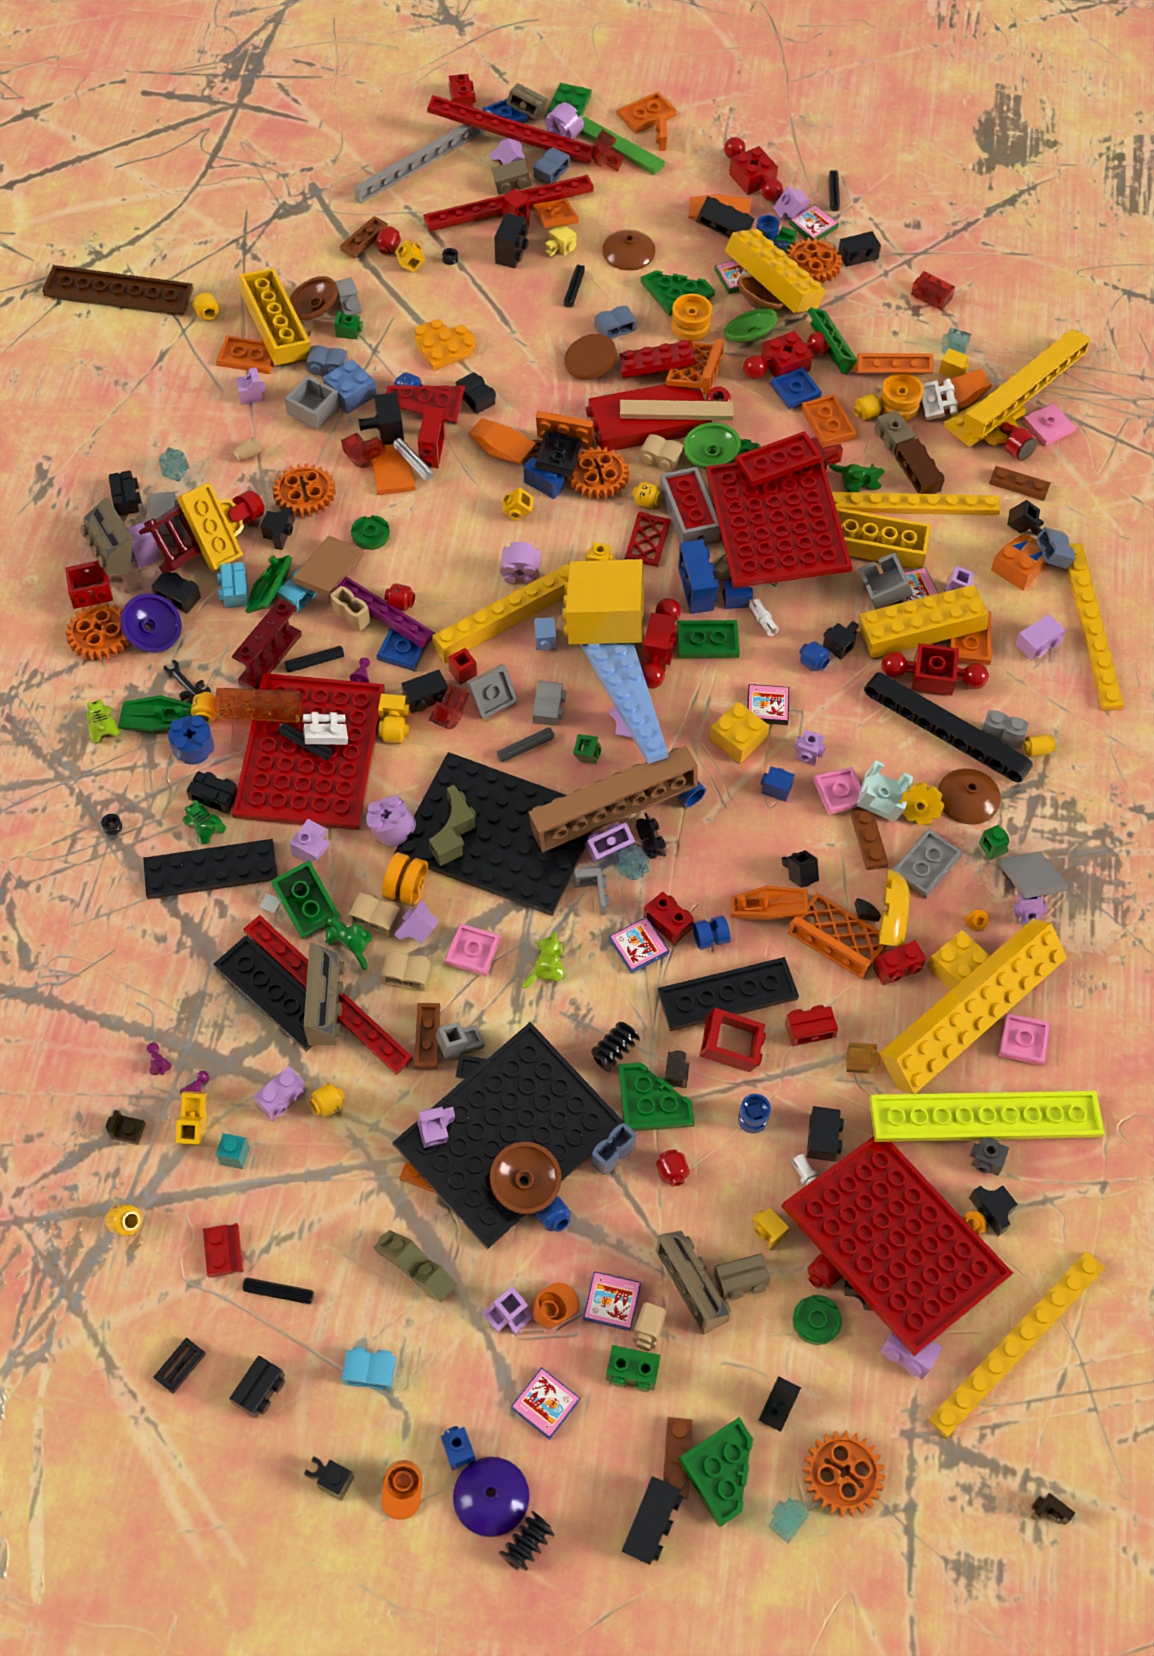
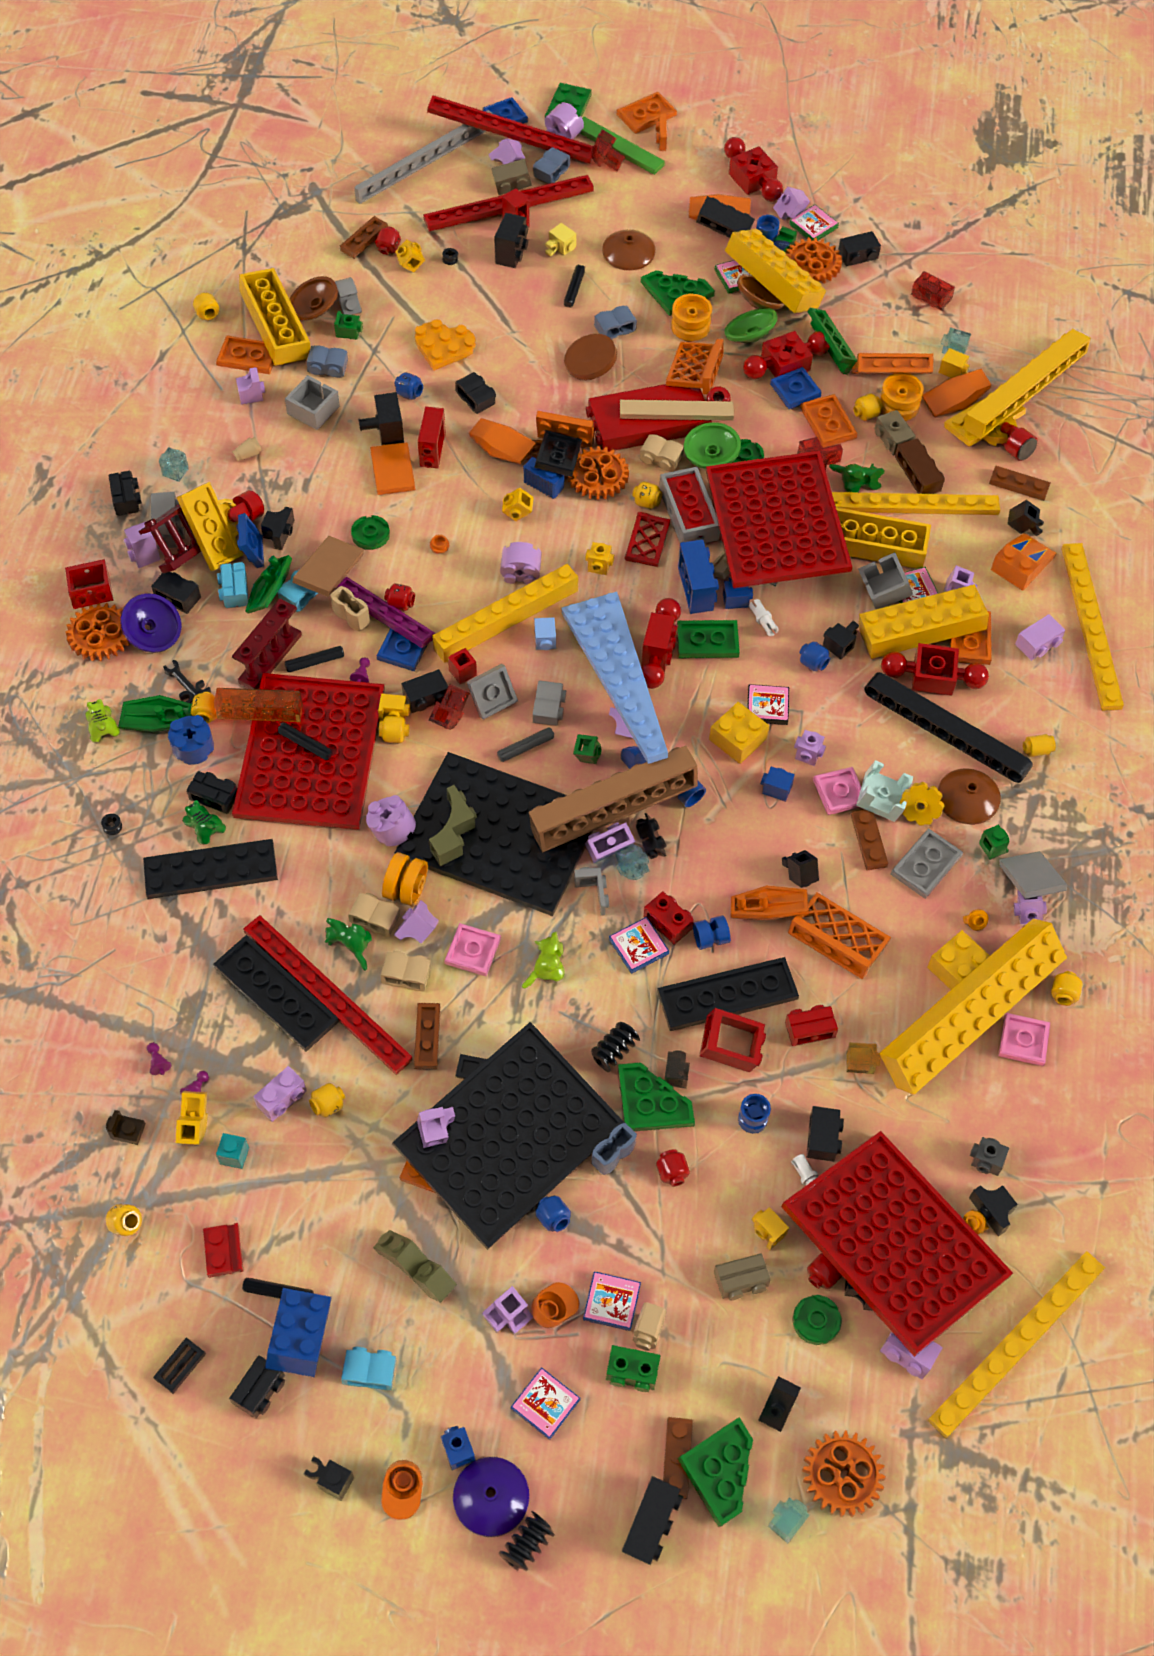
reddish brown plate [42,265,193,315] -> none
dark tan slope [81,498,133,575] -> none
white sticker [259,894,280,913] -> none
green slope [269,860,341,938] -> none
orange gear [272,463,336,518] -> none
lavender brick [289,819,329,863] -> none
white plate [303,712,348,745] -> none
dark tan slope [303,943,345,1045] -> none
medium blue brick [322,359,376,414] -> none
clear red brick [341,432,387,468] -> none
red wing [386,385,465,423] -> none
light grey axle [393,438,433,481] -> none
light grey brick [436,1022,485,1060] -> none
red brick [449,74,476,108] -> none
dark orange dish [490,1142,561,1214] -> none
dark tan brick [506,83,547,120] -> none
orange tile [533,199,579,228] -> none
yellow brick [562,559,644,644] -> none
red plate [619,340,696,378] -> none
dark tan slope [655,1230,731,1335] -> none
red plate [735,431,823,487] -> none
black axle [829,170,840,211] -> none
black tile [854,898,881,922] -> none
neon yellow plate [869,1091,1105,1142] -> none
red brick [873,940,926,986] -> none
yellow brick [878,869,910,946] -> none
white plate [922,379,958,421] -> none
light grey brick [981,710,1029,748] -> none
bright pink plate [1023,403,1076,446] -> none
dark brown bracket [1031,1492,1075,1525] -> none
sand blue brick [1037,527,1075,569] -> none
none -> blue plate [236,513,264,568]
none -> blue brick [265,1288,331,1377]
none -> orange plate [430,535,449,553]
none -> blue brick [621,746,647,769]
none -> yellow head [1051,971,1083,1006]

